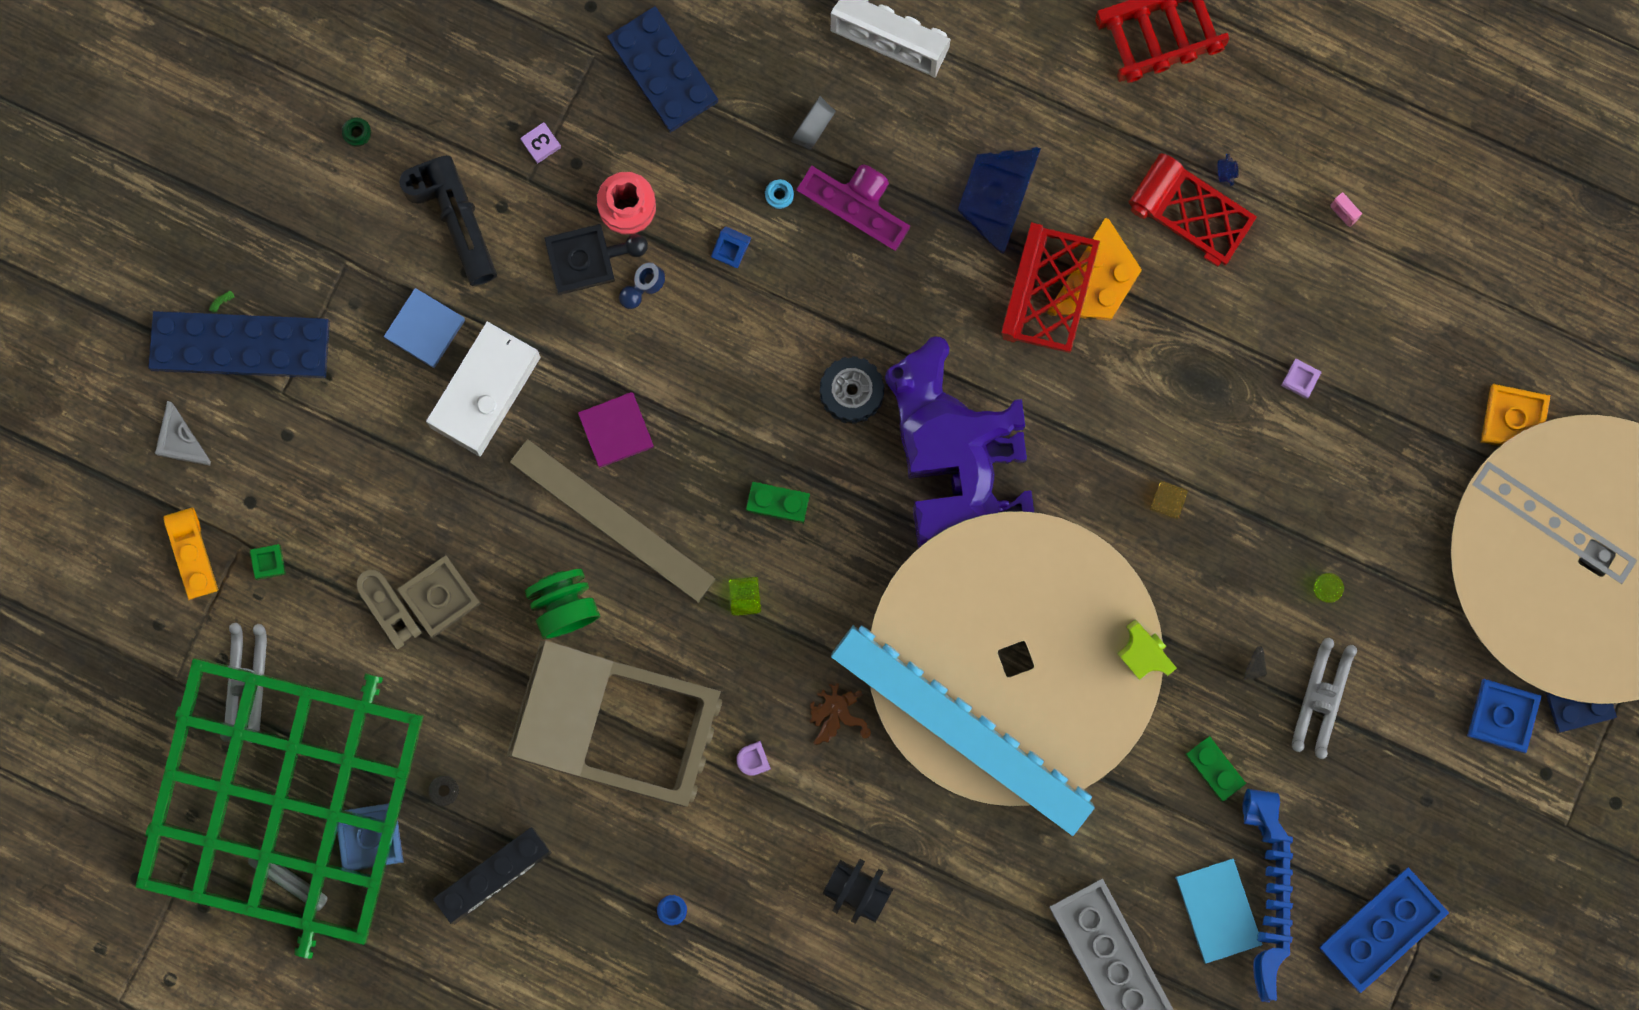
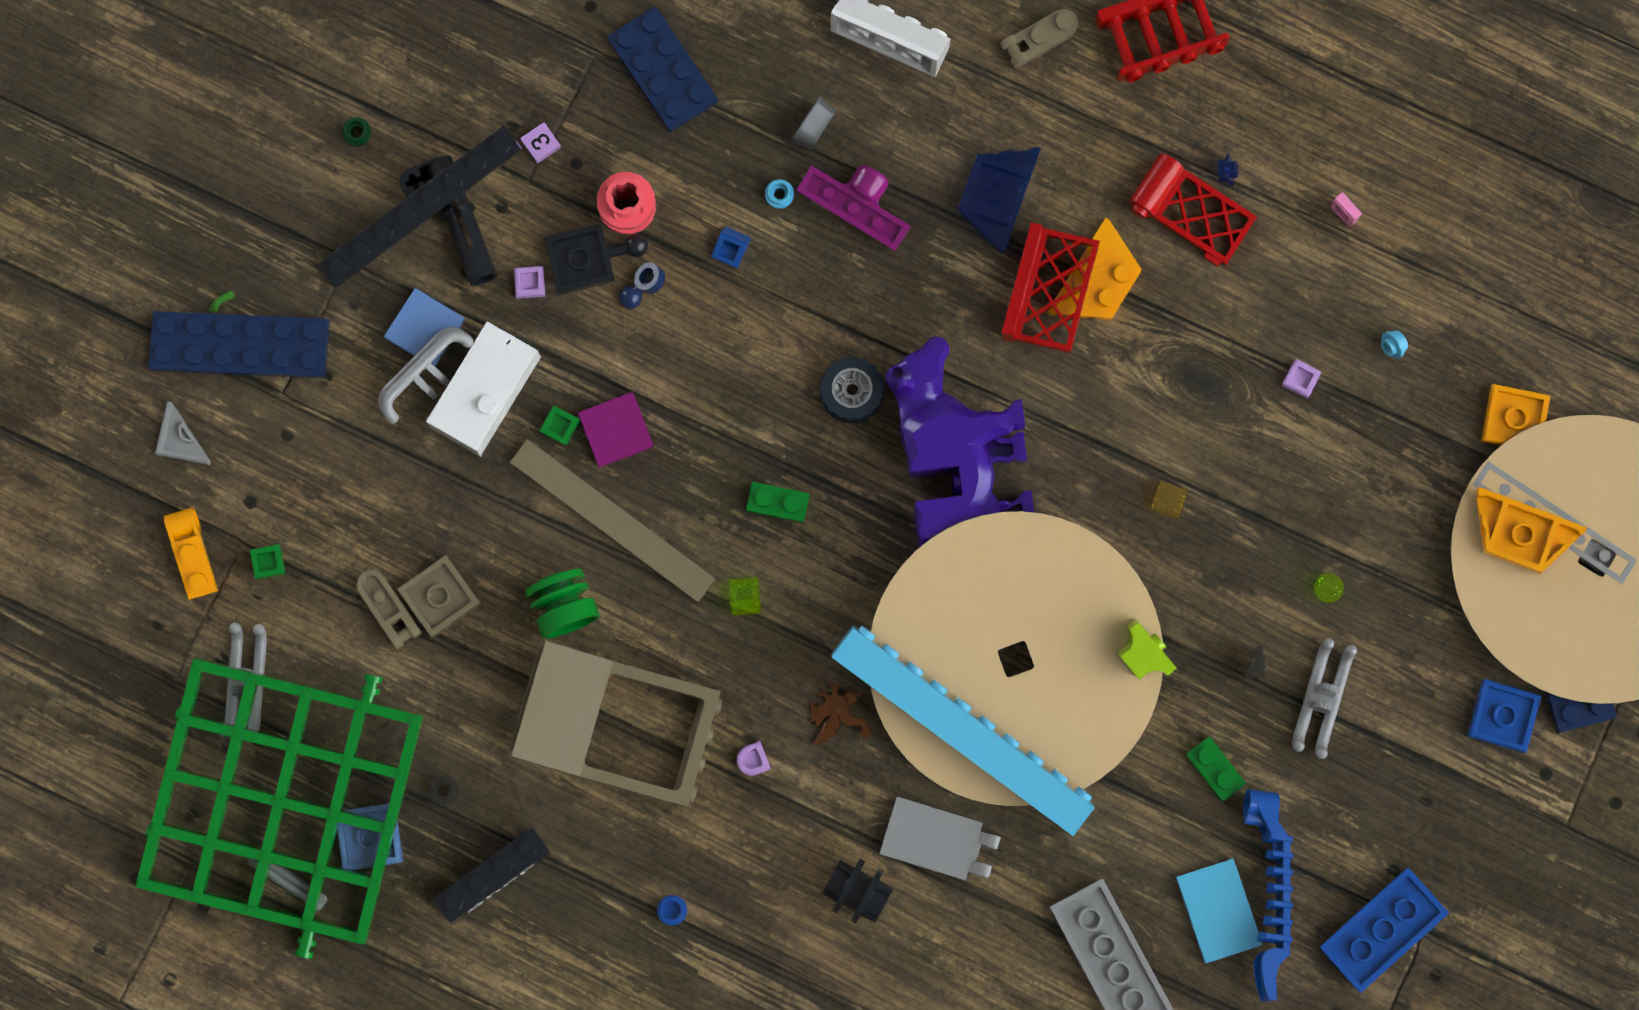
none -> black plate [318,125,523,288]
none -> light grey piece [378,327,474,423]
none -> lavender tile [514,266,546,299]
none -> green plate [539,405,580,446]
none -> light grey tile [879,797,1001,881]
none -> dark tan plate [1000,9,1078,68]
none -> medium azure plate [1381,330,1408,359]
none -> light orange wing [1475,487,1587,574]

